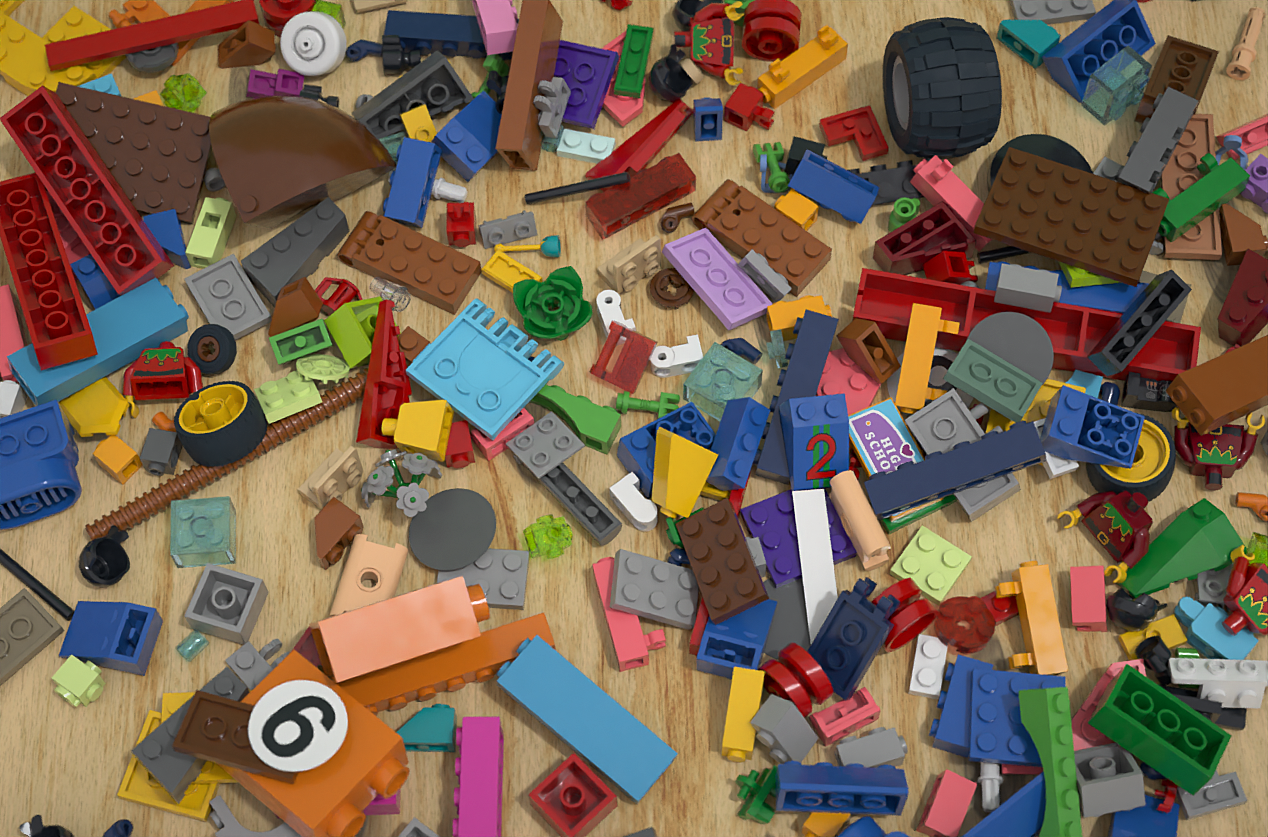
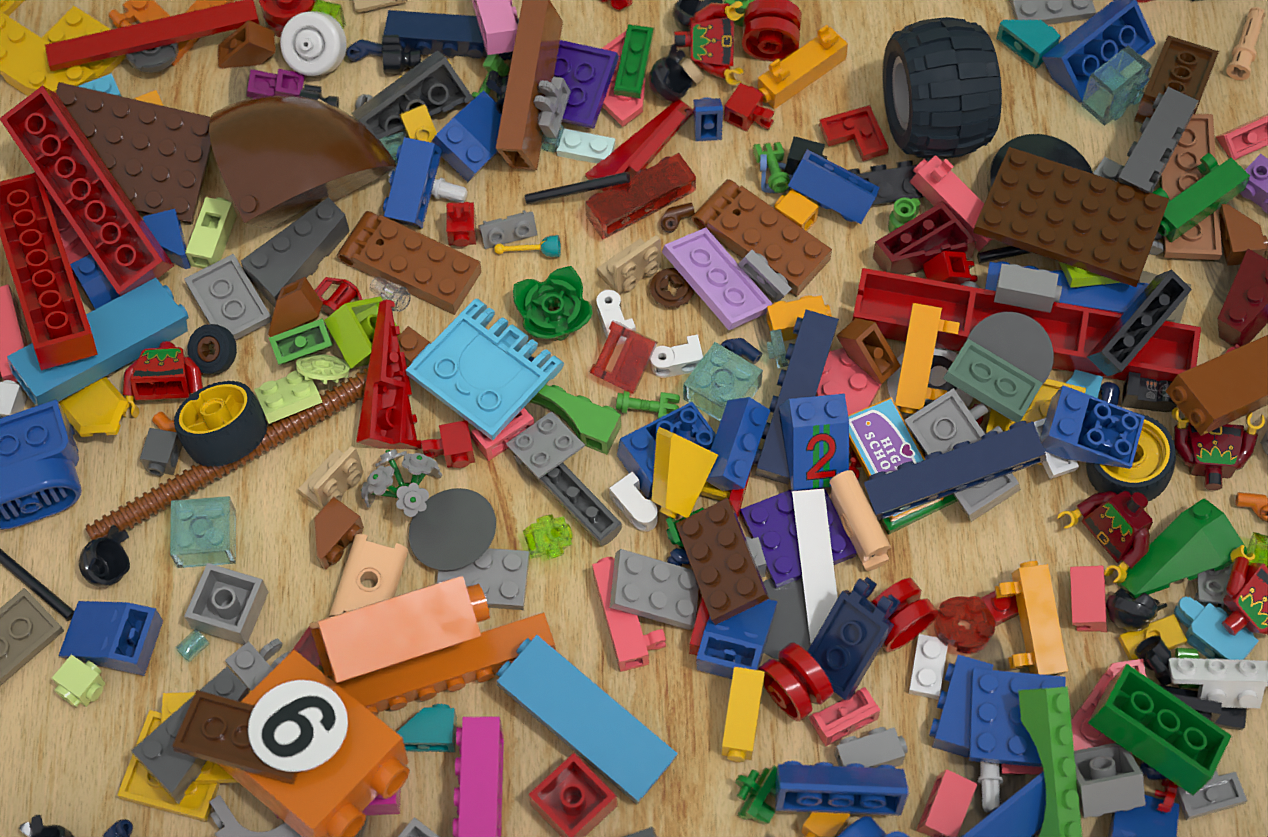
light orange brick [92,435,143,485] -> none
clear neon green brick [160,73,207,112] -> none
light grey hinge [204,168,226,192] -> none
yellow torso [382,400,454,462] -> none
yellow plate [481,250,543,293] -> none
light grey brick [750,694,818,764] -> none
yellowish green plate [890,525,972,606] -> none
medium blue piece [1215,135,1248,170] -> none

